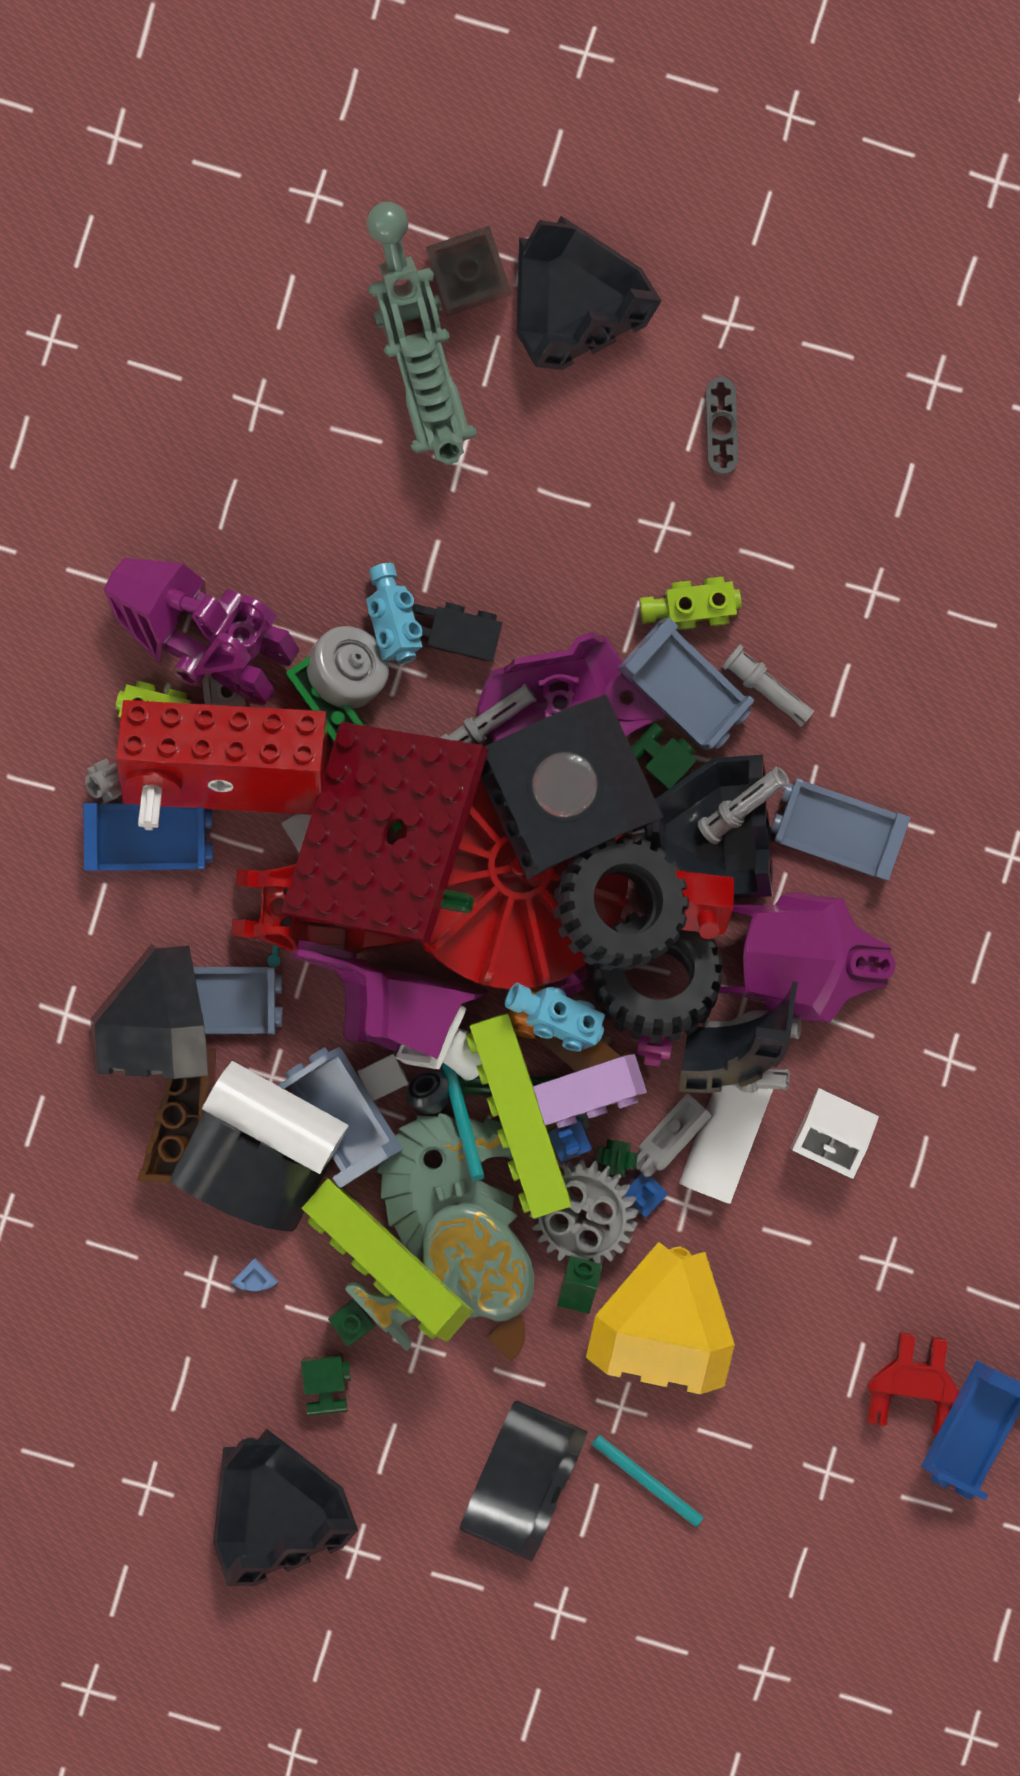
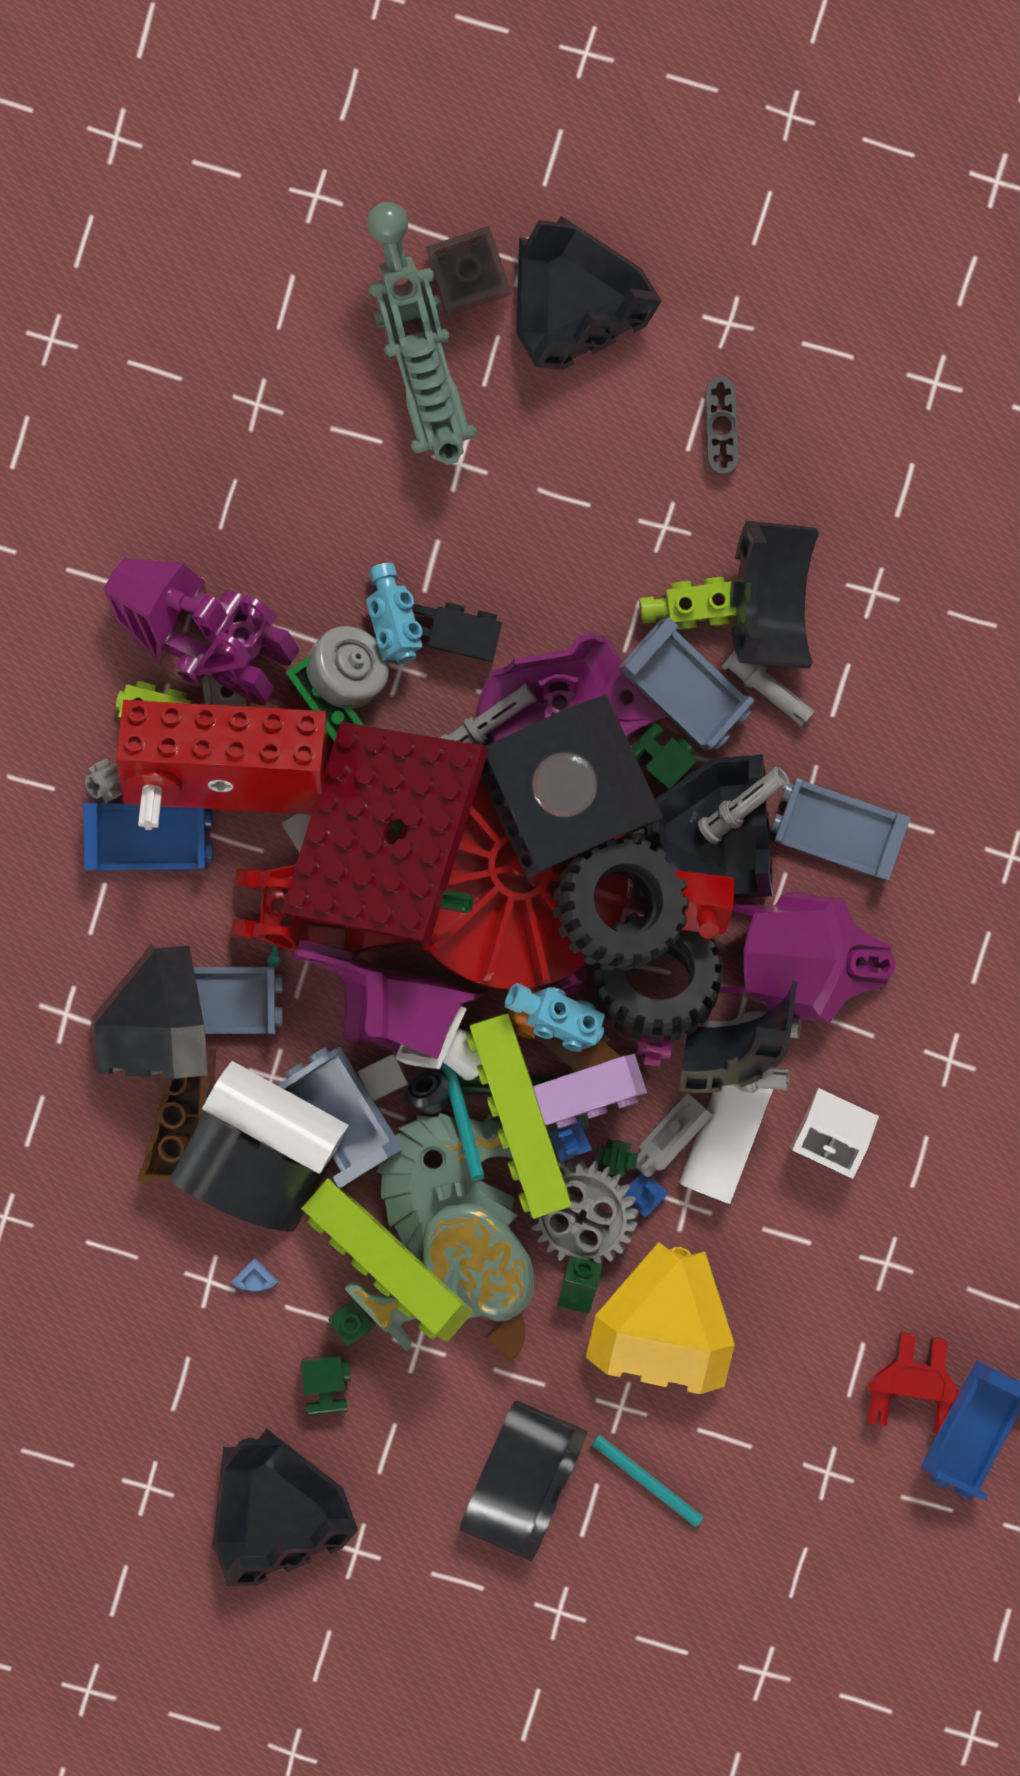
none -> black panel [730,521,819,669]

